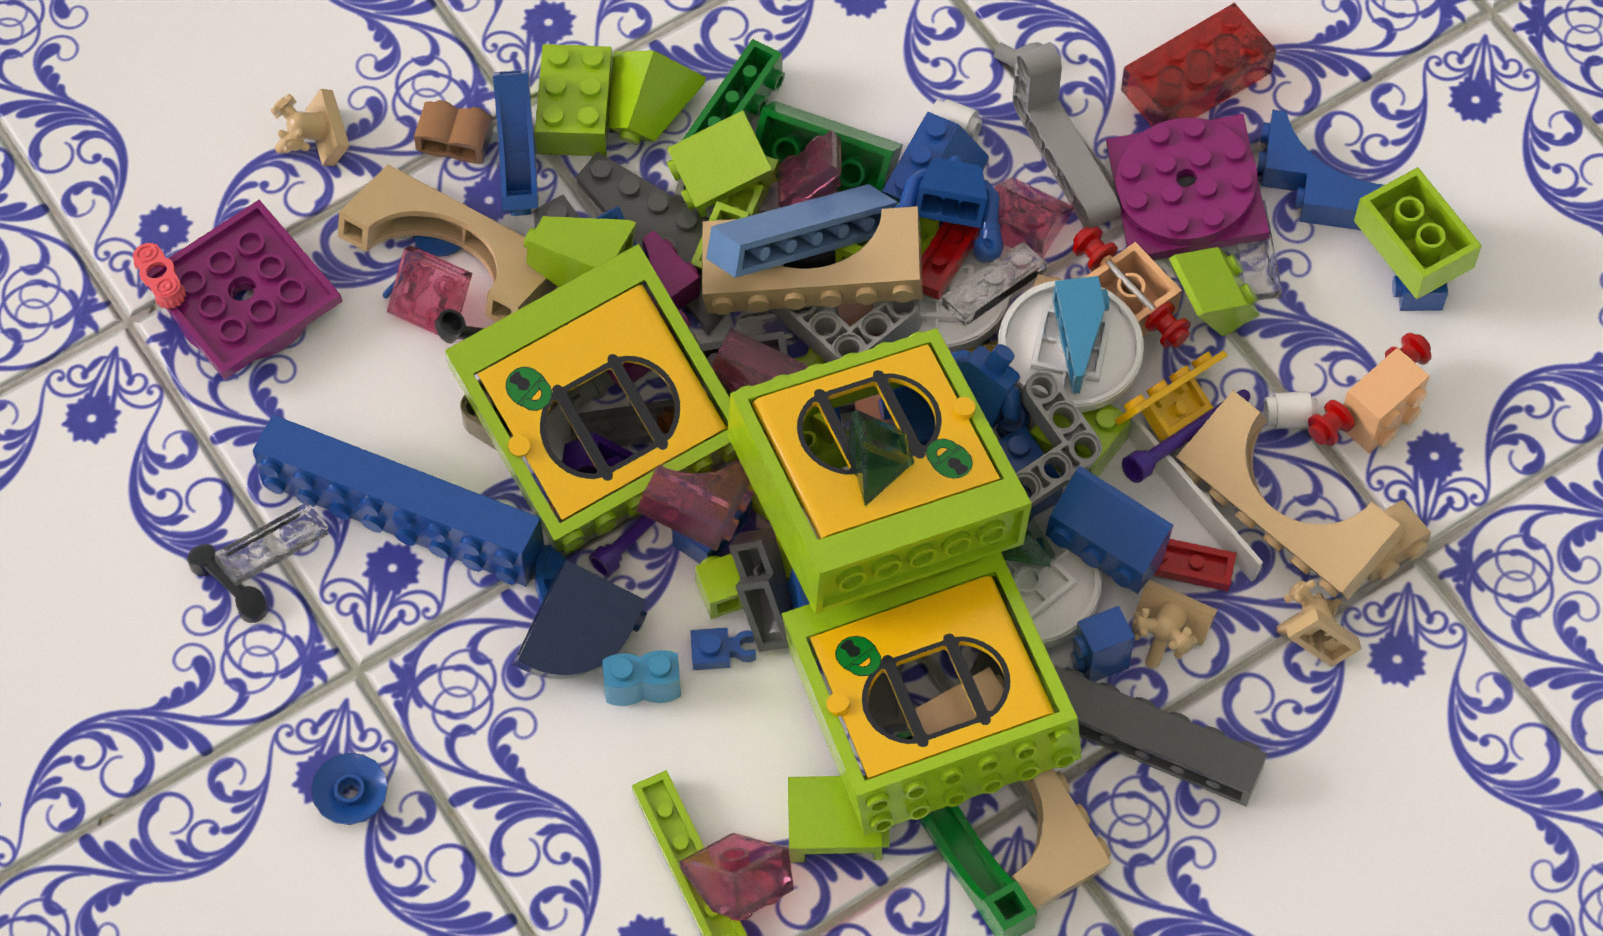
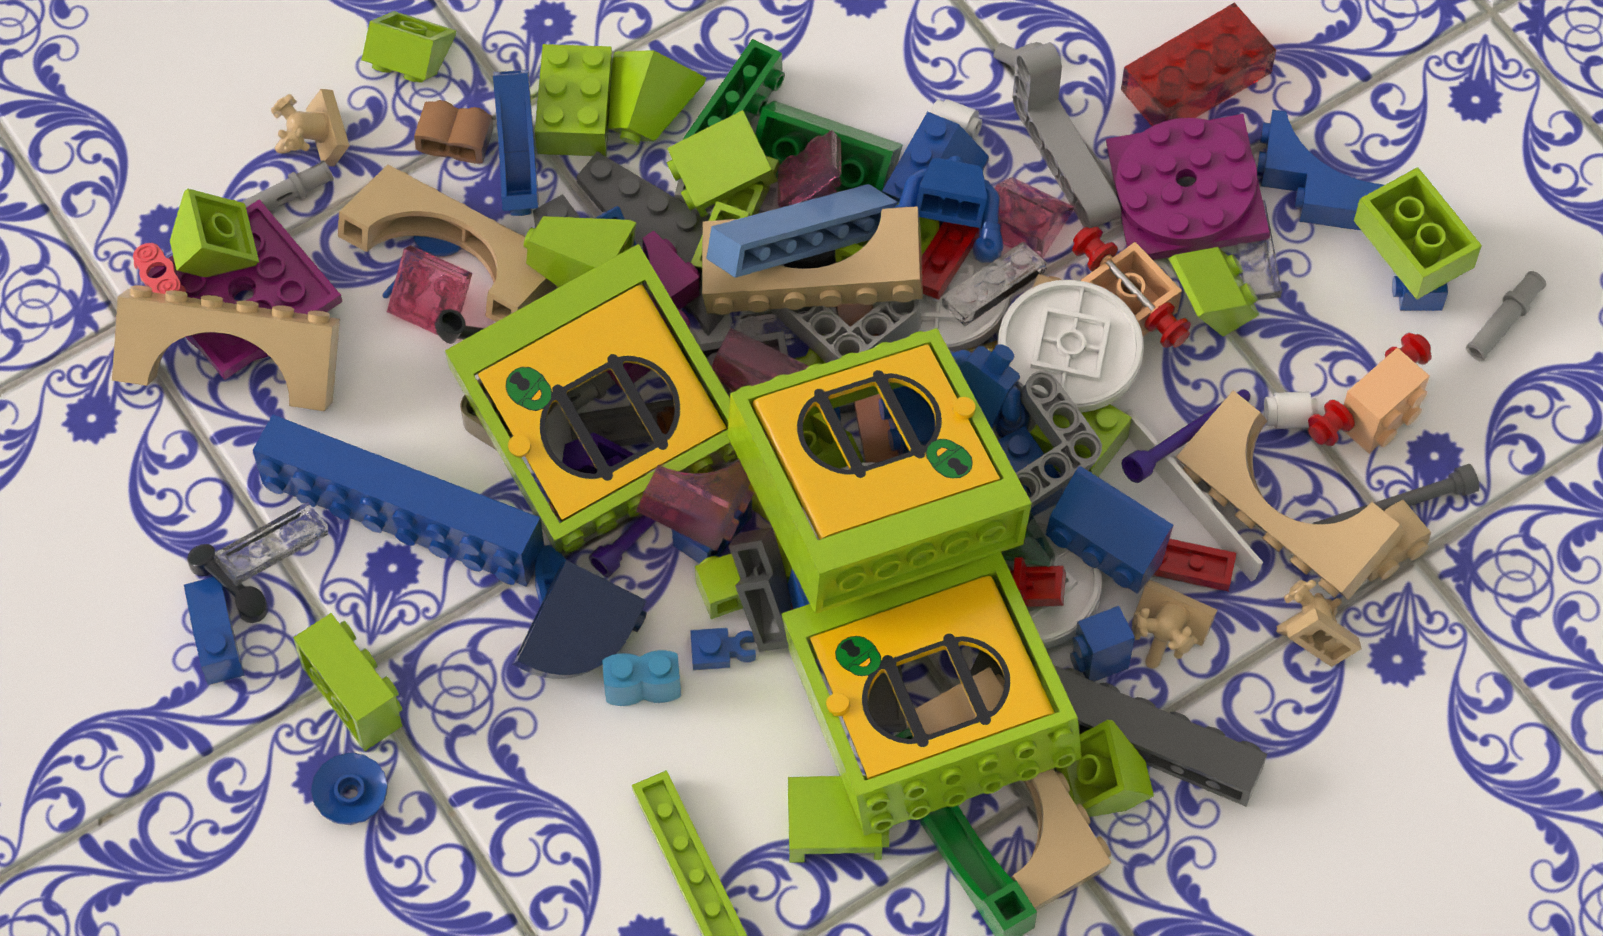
clear pink slope [679,833,794,921] -> none
clear green slope [848,410,915,507] -> none
dark azure slope [1052,276,1109,394] -> none
yellow bracket [1114,350,1228,442] -> none
none -> tan arch [112,285,340,411]
none -> lime slope [170,188,259,277]
none -> blue slope [184,577,245,685]
none -> light grey pin [241,160,334,211]
none -> lime brick [293,613,403,751]
none -> lime slope [361,11,457,83]
none -> red bracket [1009,557,1066,607]
none -> lime slope [1056,719,1154,817]
none -> dark grey piece [1312,464,1480,524]
none -> light grey pin [1466,271,1546,361]

